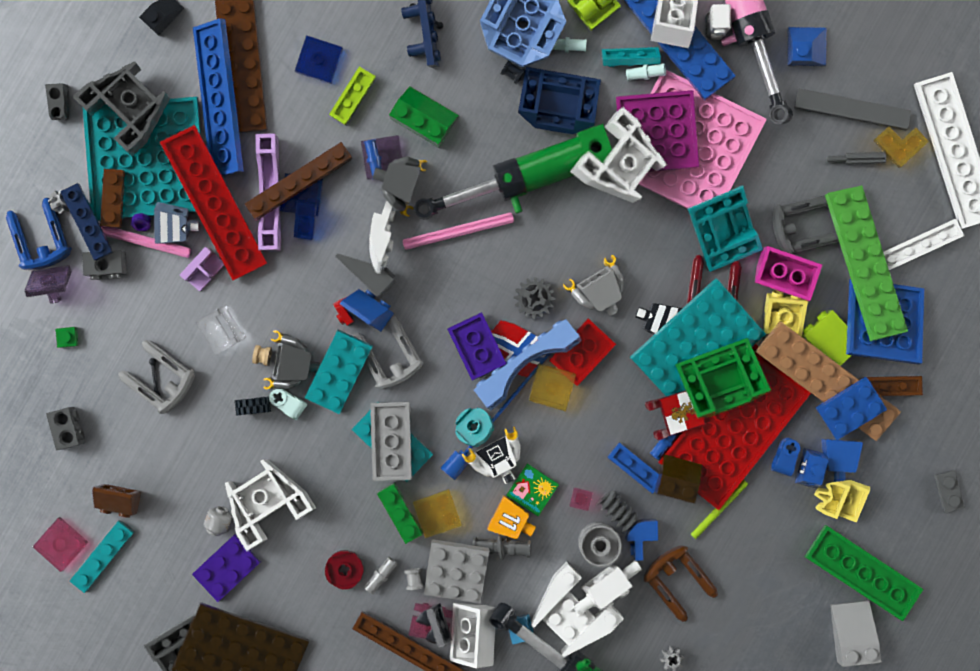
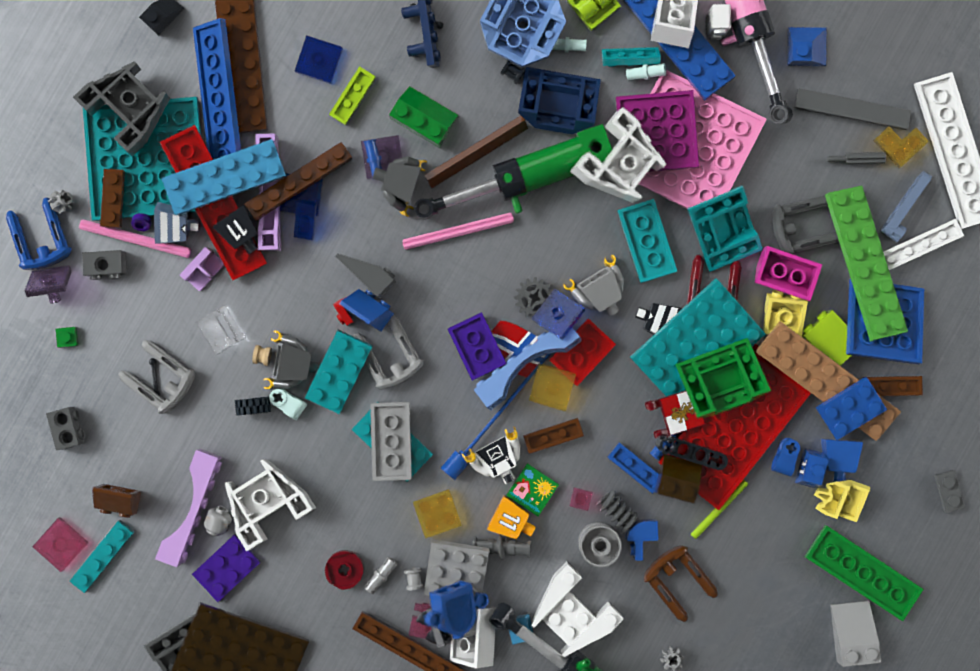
dark grey leg [45,83,69,120] -> none
dark blue plate [60,183,114,261] -> none
white slope [369,201,396,274] -> none
green arch [377,482,423,544] -> none
teal plate [455,408,495,447] -> none
white brick [573,560,642,616] -> none
none -> lavender arch [155,449,222,567]
none -> dark azure plate [161,139,286,216]
none -> black torso [212,206,258,254]
none -> reddish brown tile [424,115,528,188]
none -> blue piece [425,581,489,639]
none -> reddish brown plate [523,418,584,454]
none -> clear blue plate [531,289,586,340]
none -> teal plate [617,199,677,283]
none -> black beam [655,434,728,470]
none -> sand blue beam [881,171,932,242]

